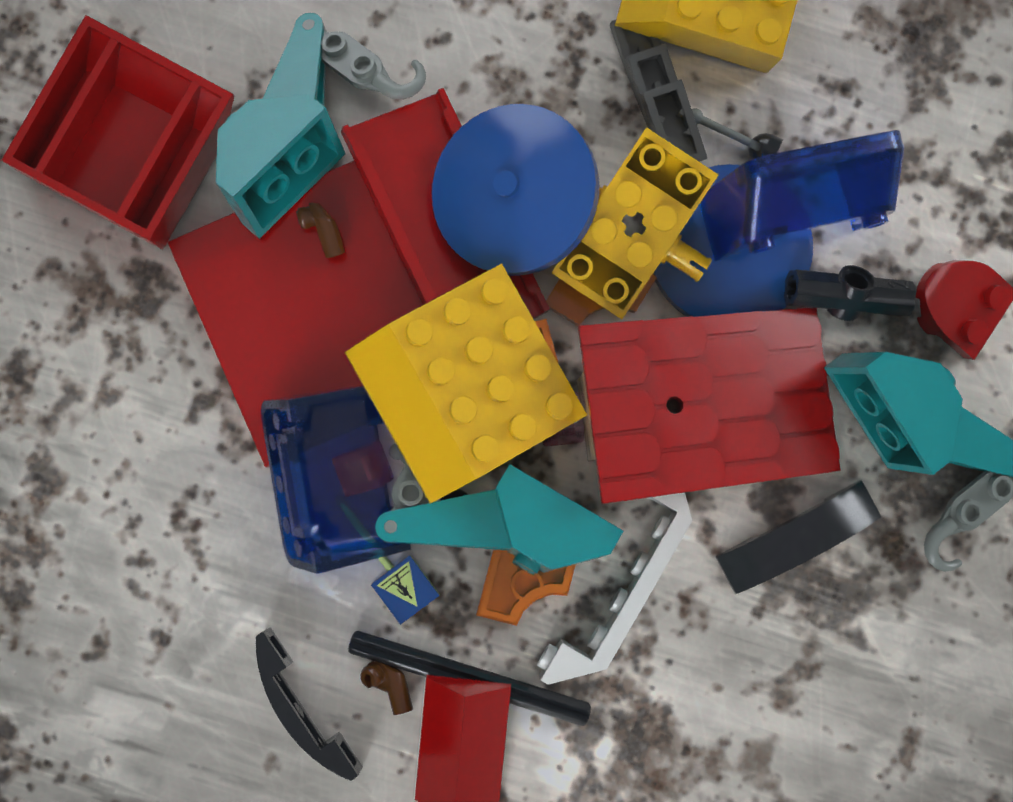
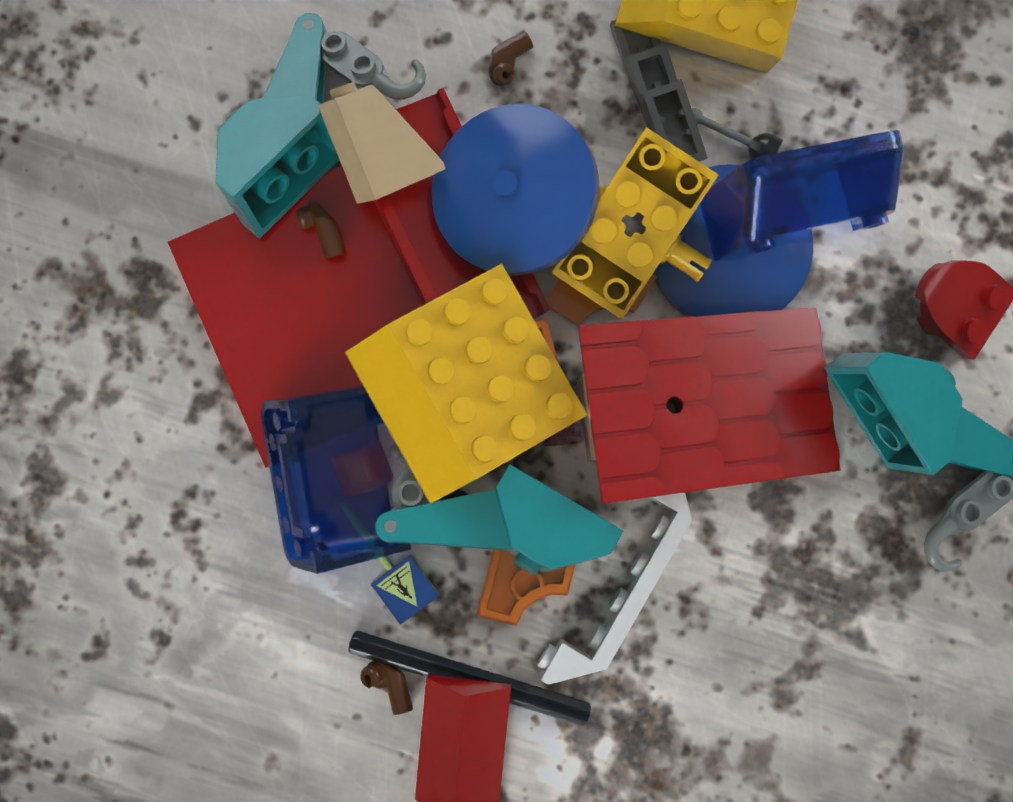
red slope [1,15,235,250] -> none
black slope [256,627,363,781] -> none
black slope [716,480,882,594] -> none
black piece [784,265,917,321] -> none
none -> tan slope [318,82,446,204]
none -> reddish brown arm [488,30,534,86]

